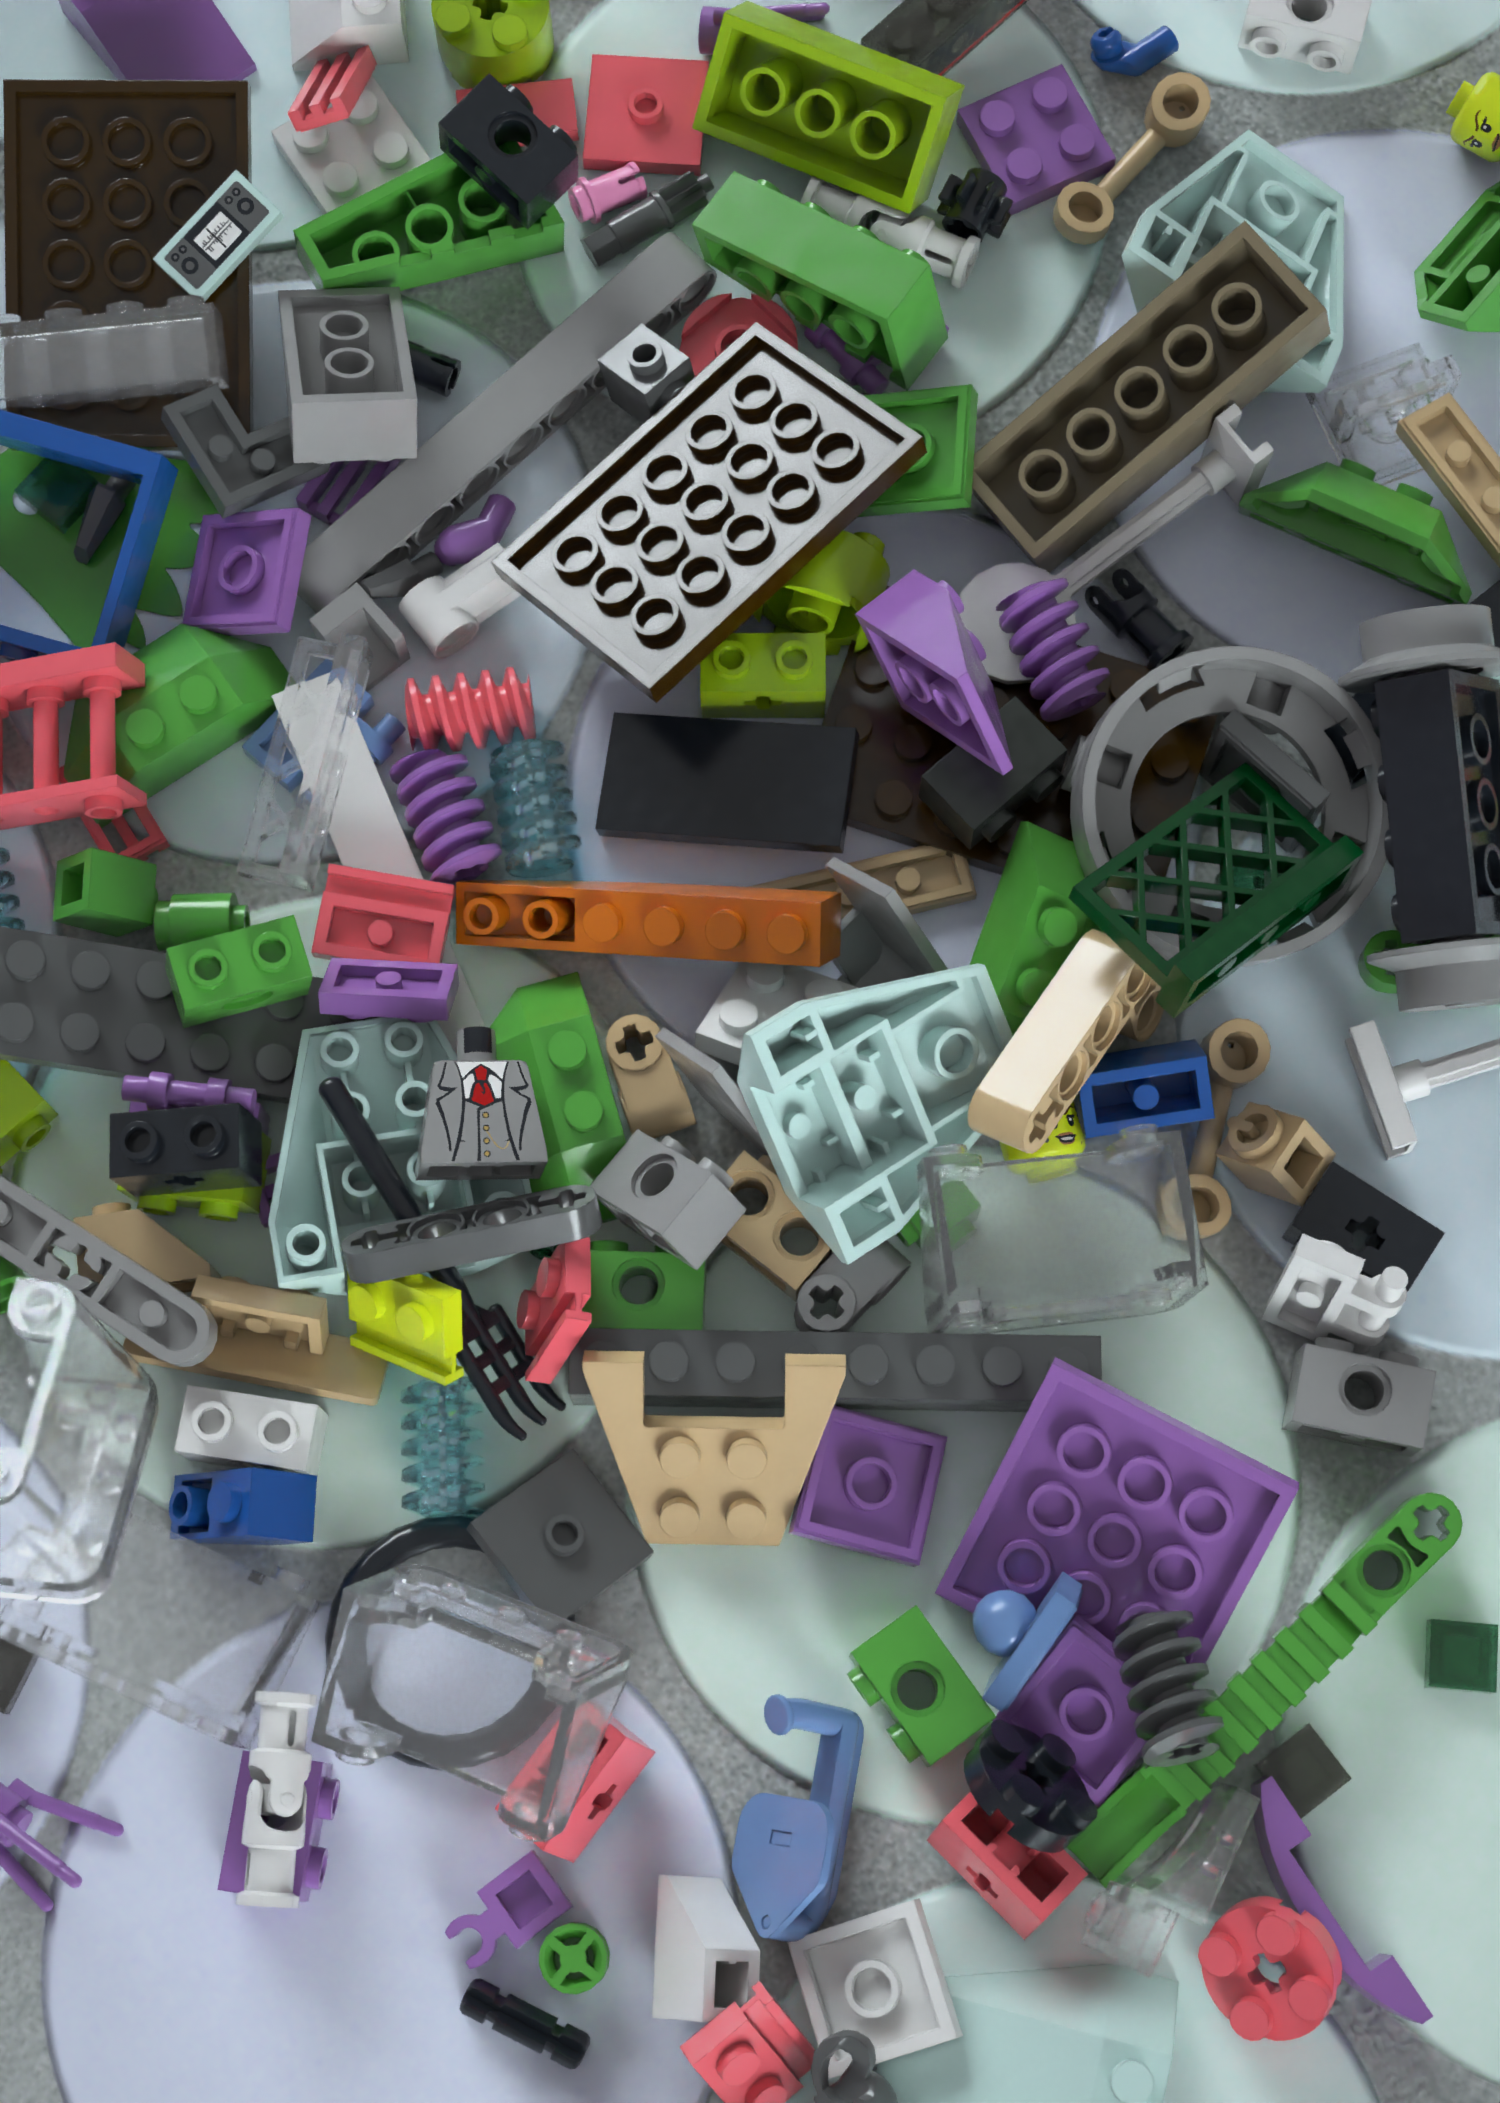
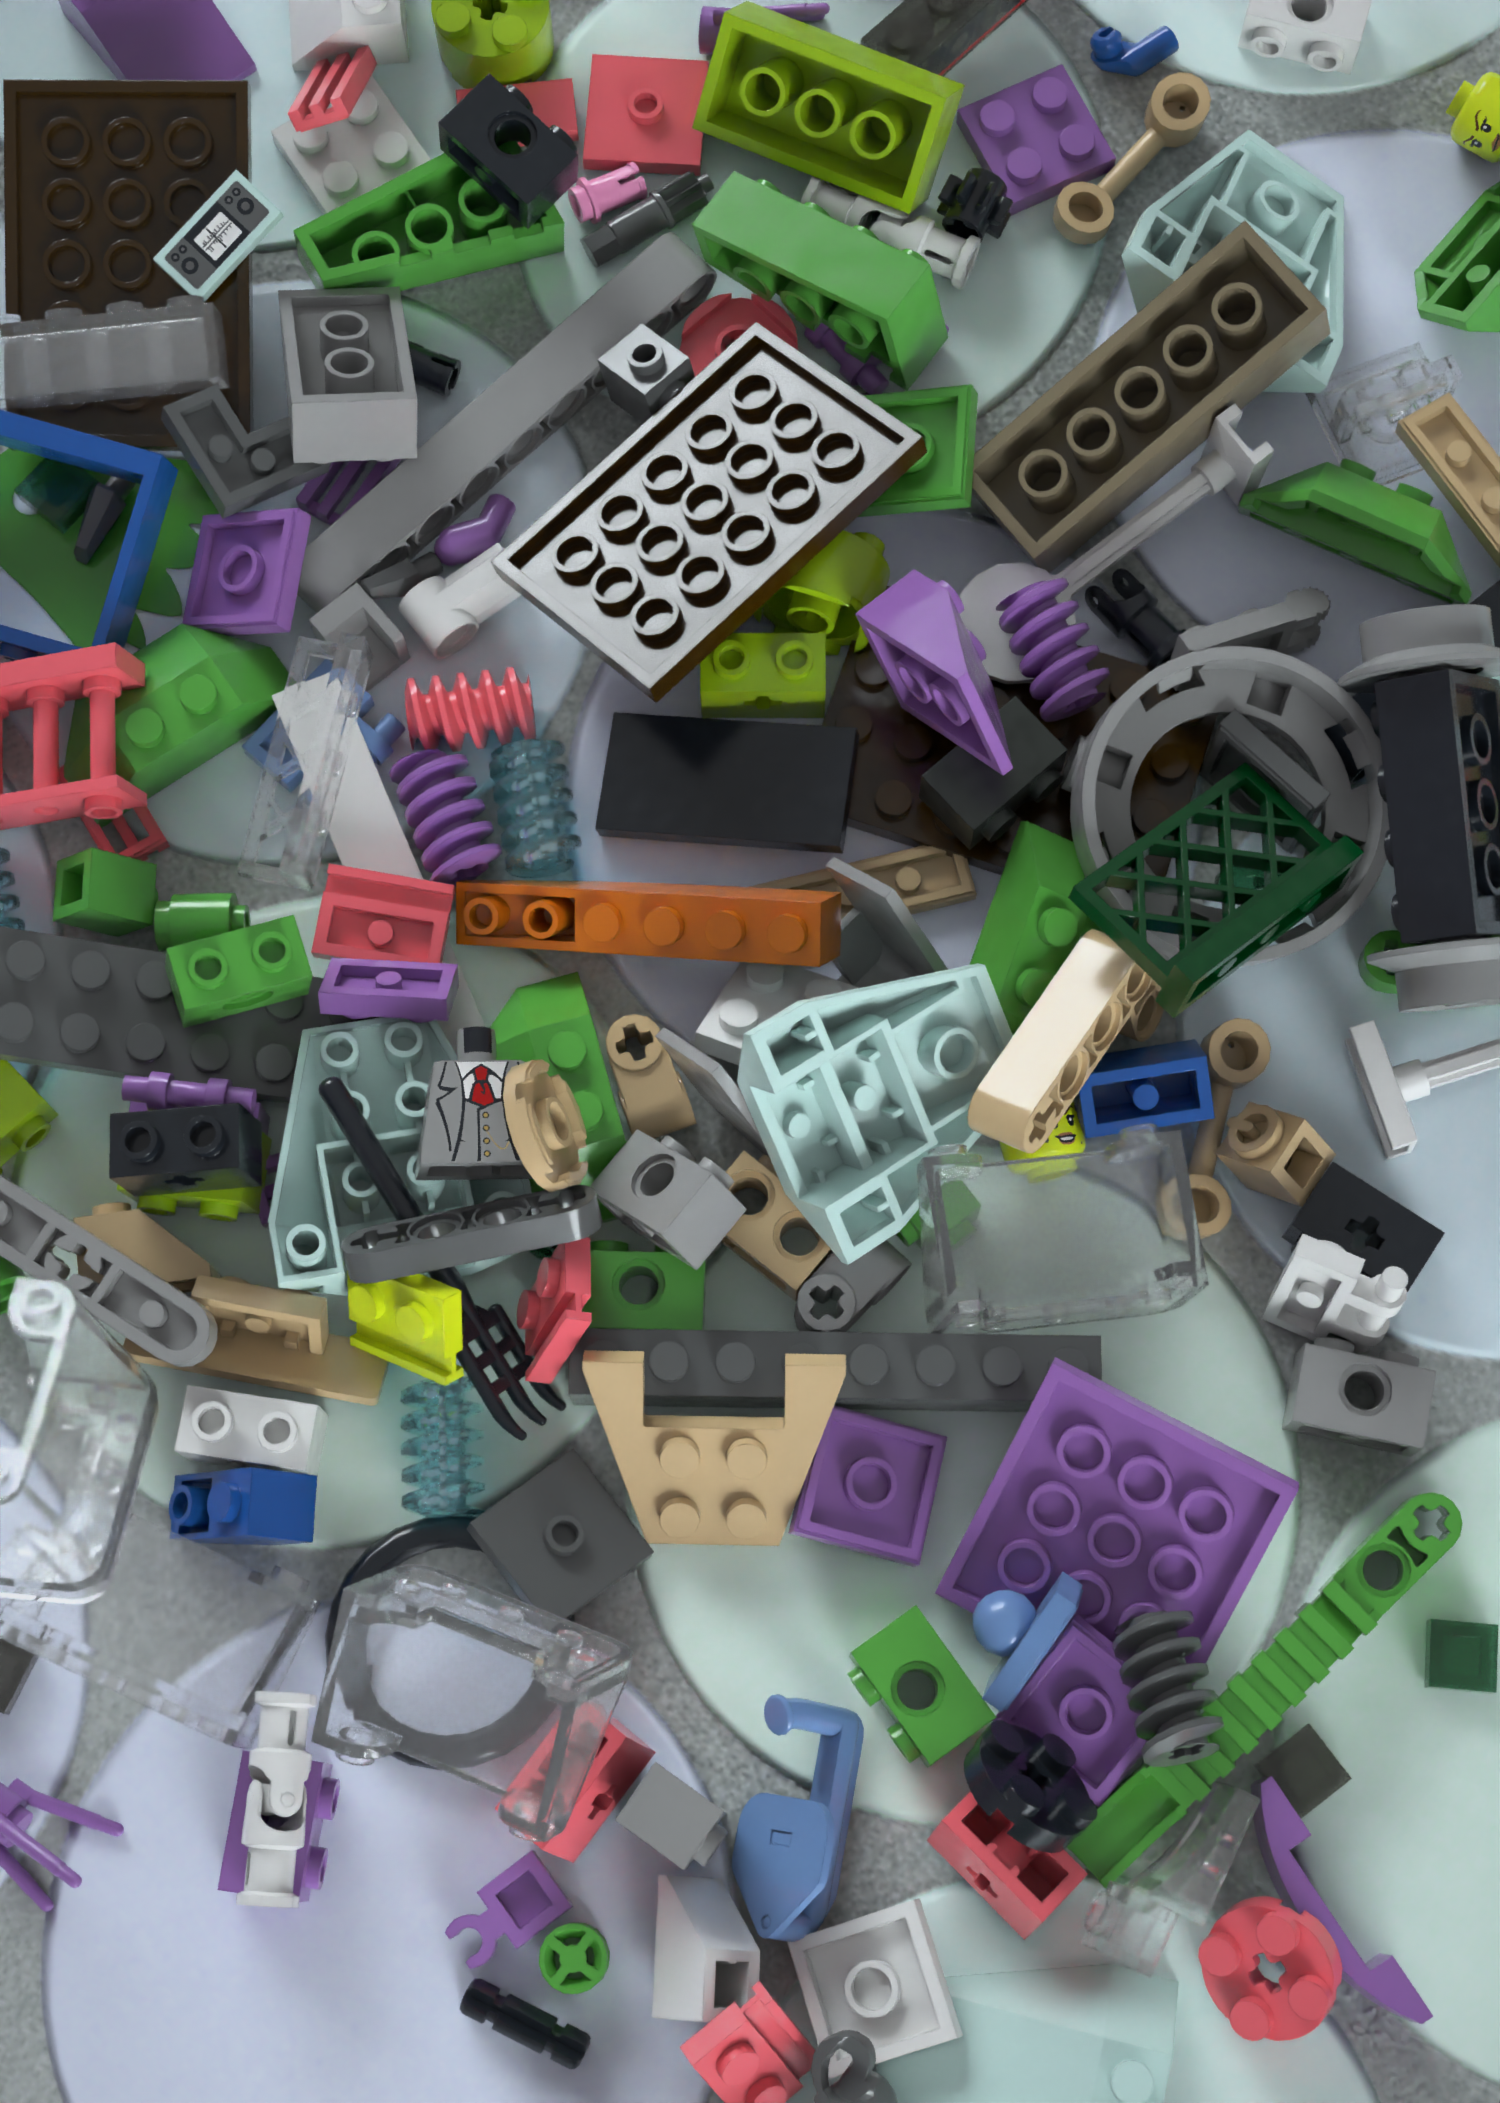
none -> tan tile [503,1059,588,1192]
none -> light grey brick [615,1762,728,1870]
none -> light grey hinge [1170,586,1331,692]

